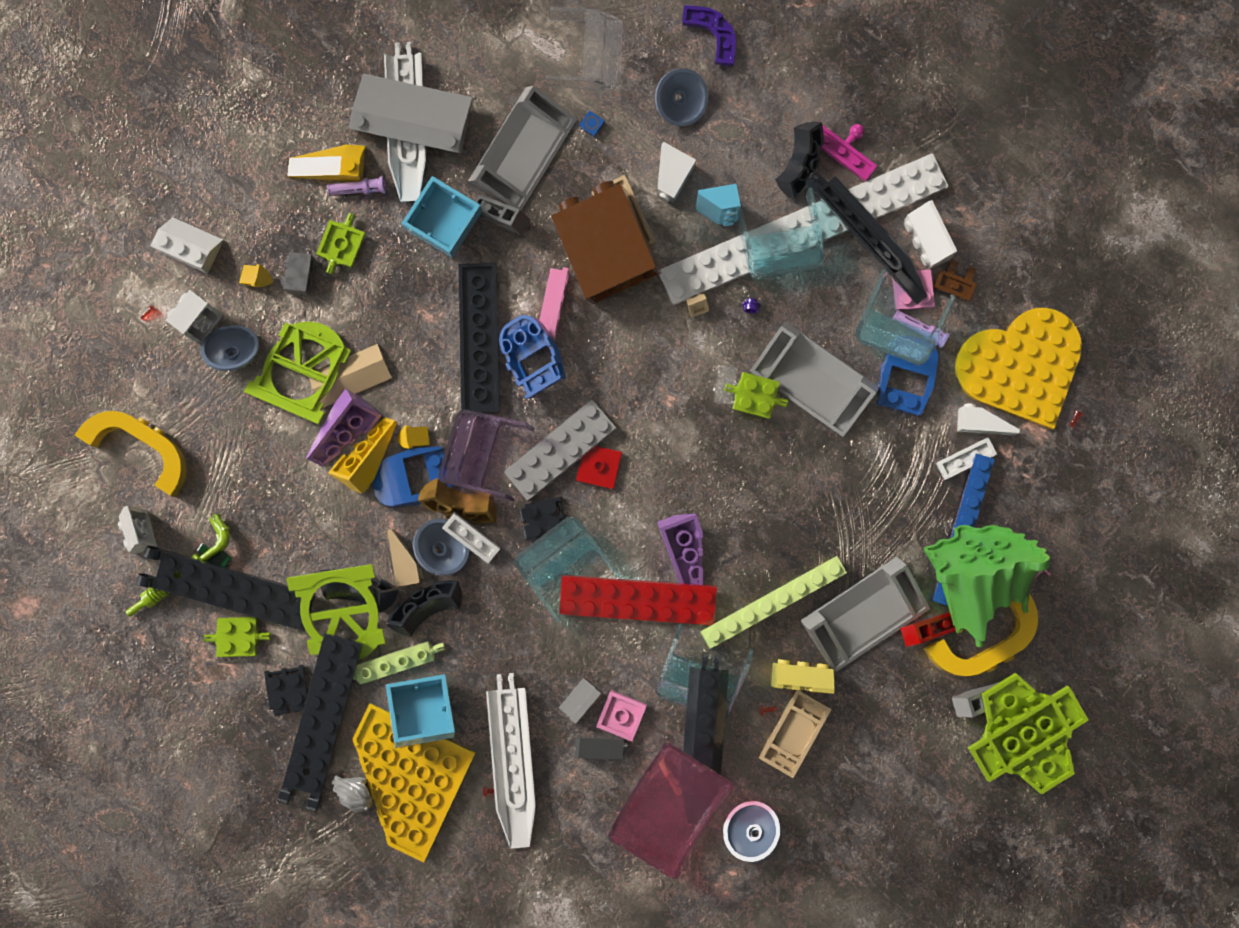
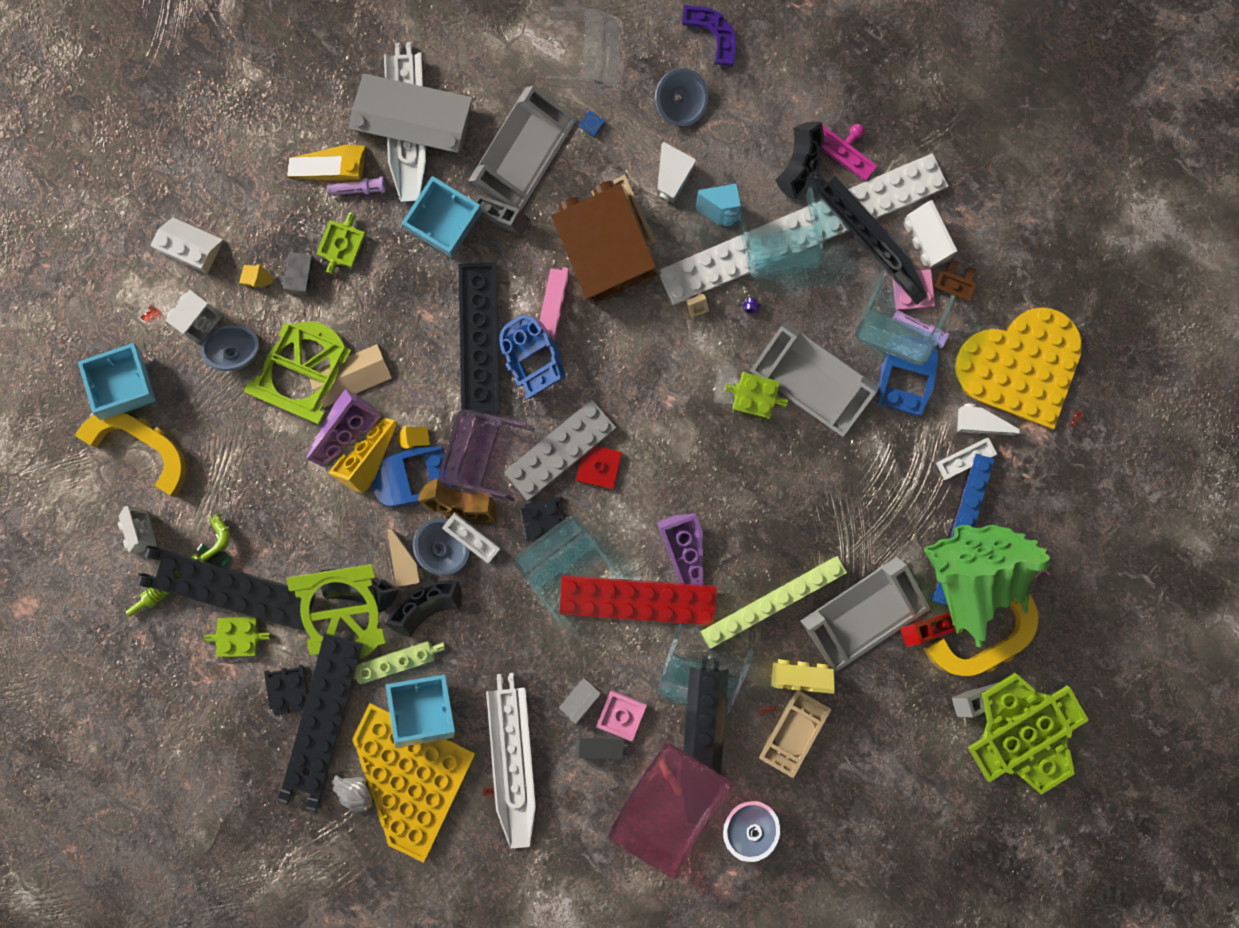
none -> medium azure container [78,343,156,421]

